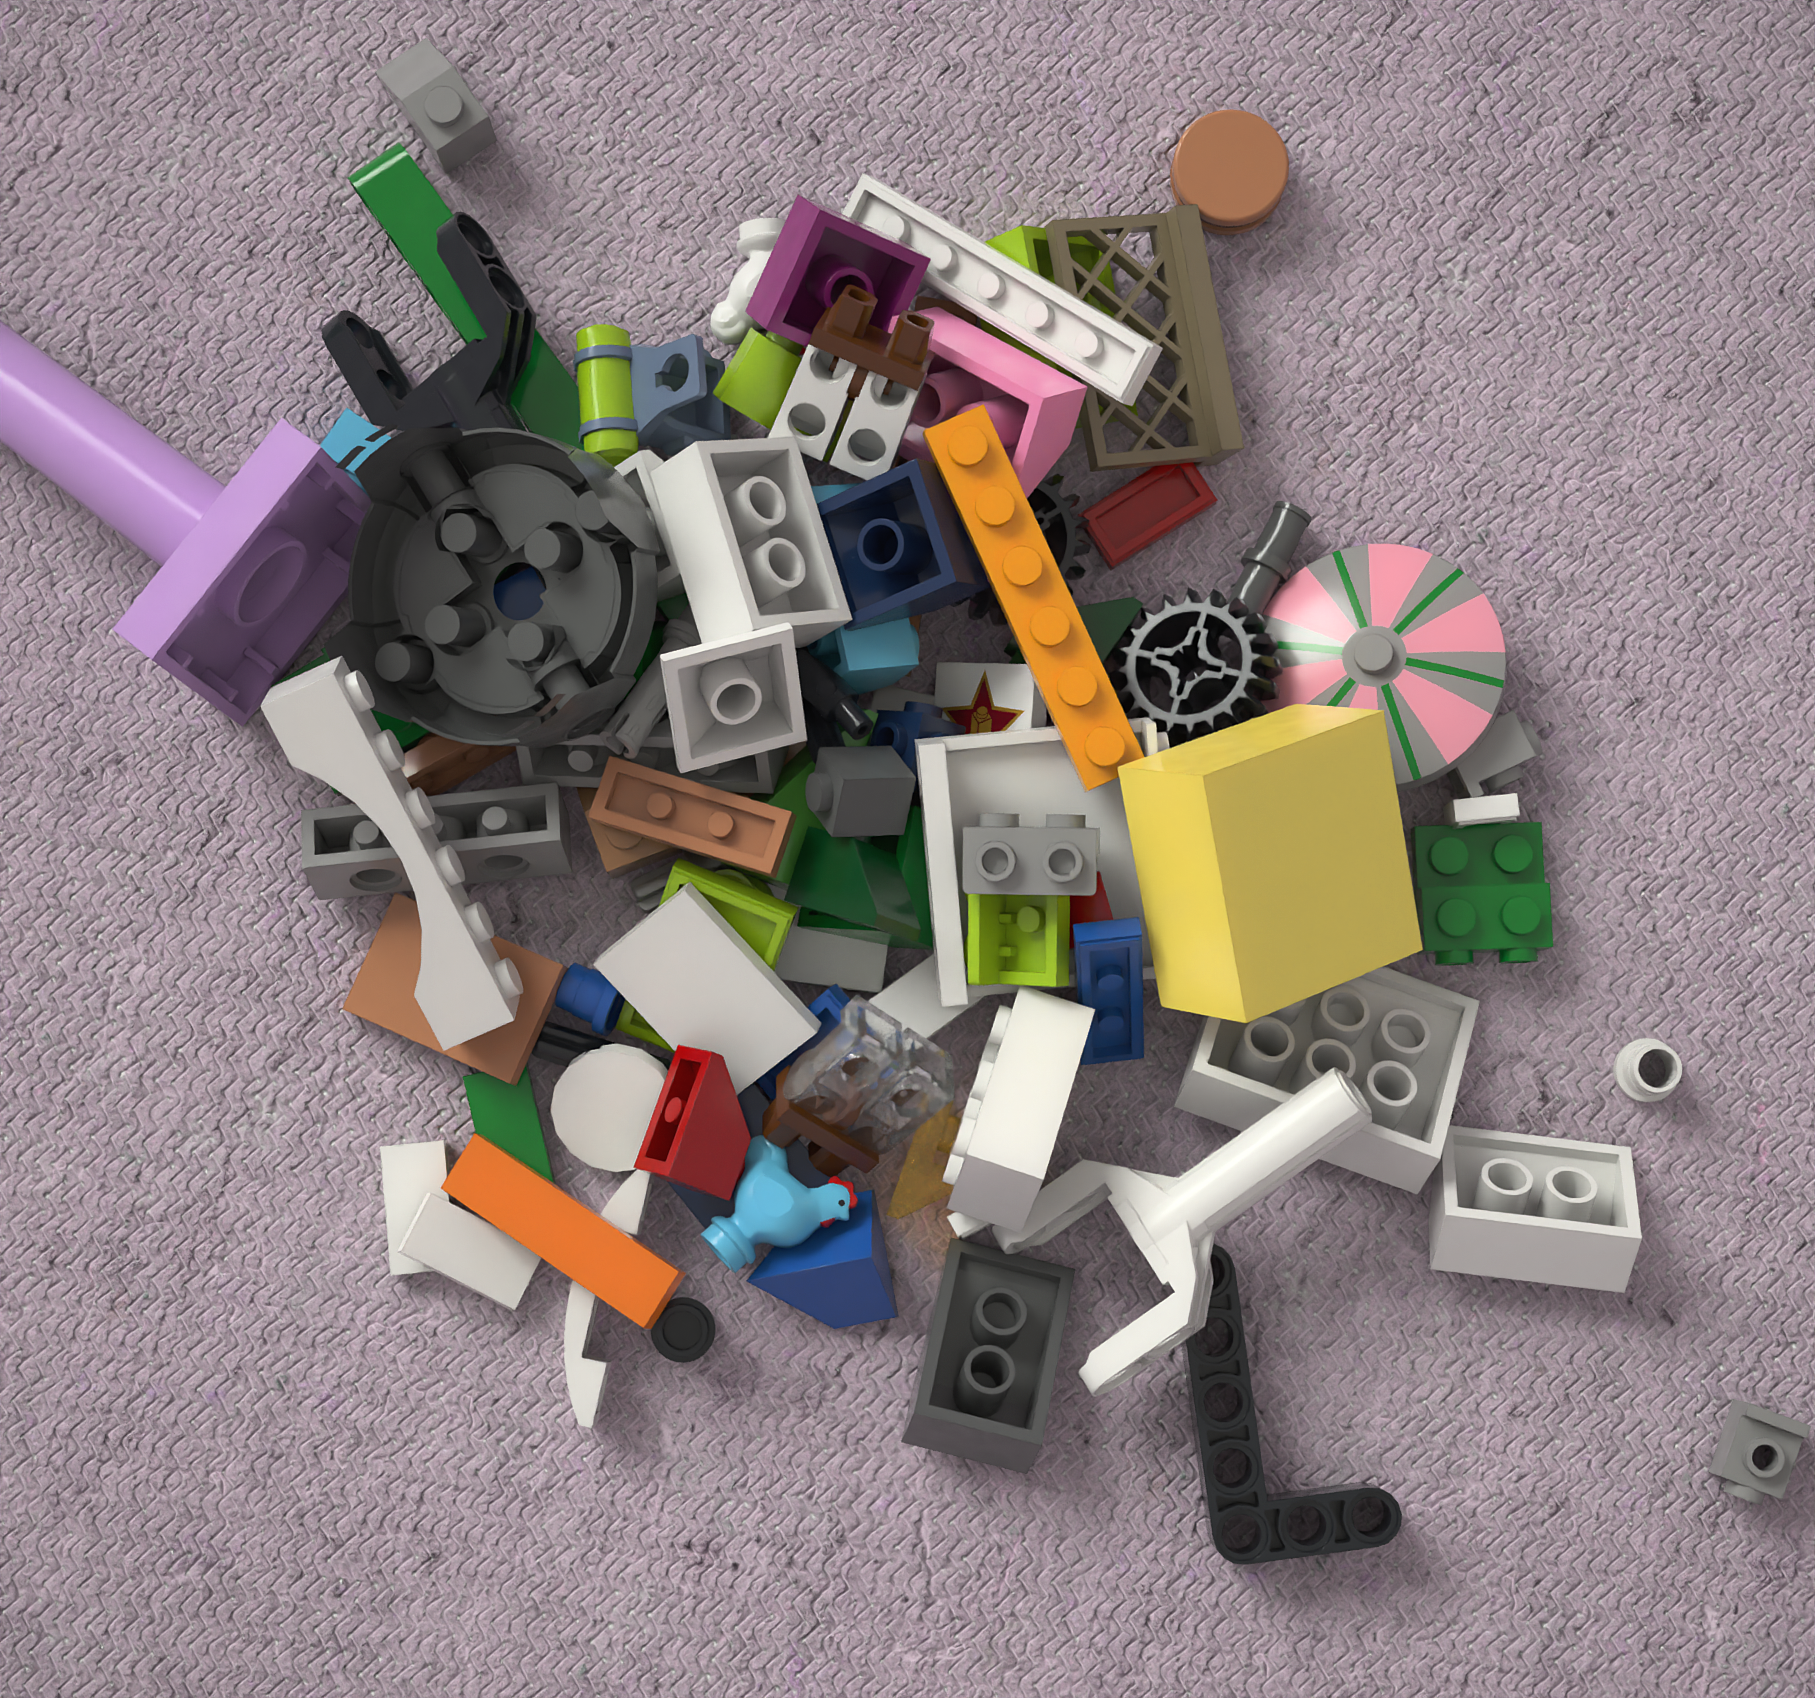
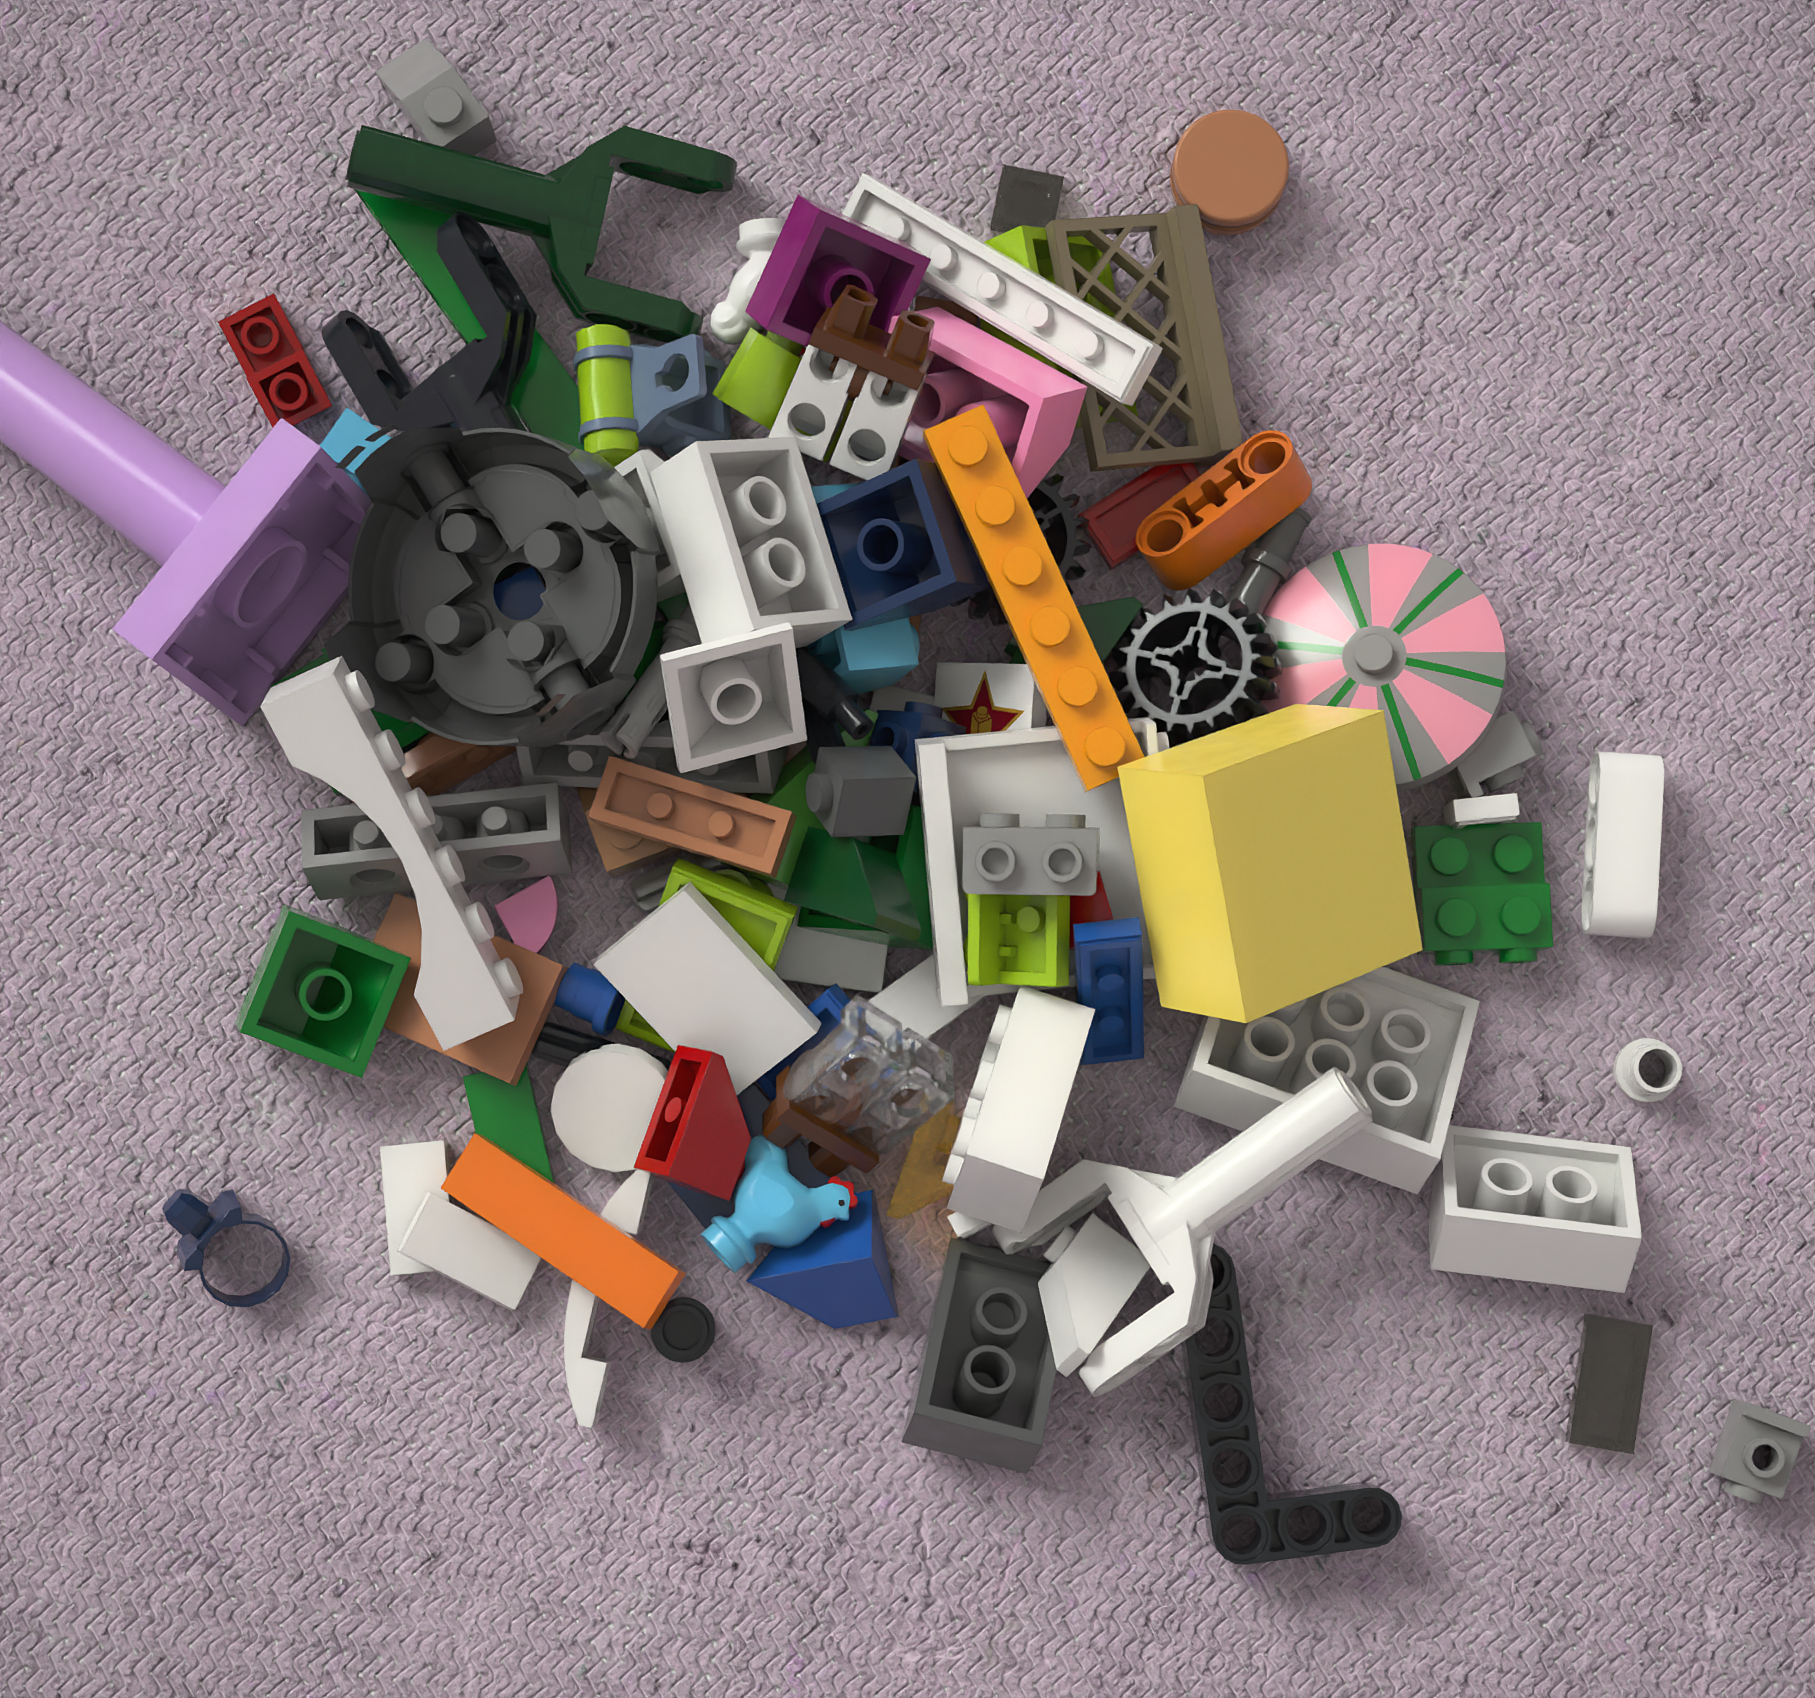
none -> dark blue piece [162,1189,290,1307]
none -> red slope [218,293,333,428]
none -> green slope [235,904,411,1078]
none -> dark green piece [345,125,737,343]
none -> bright pink tile [494,876,559,954]
none -> clear smoke tile [990,164,1064,233]
none -> white slope [1038,1213,1151,1377]
none -> orange beam [1136,430,1312,591]
none -> clear smoke tile [1565,1313,1653,1454]
none -> white beam [1581,751,1664,939]

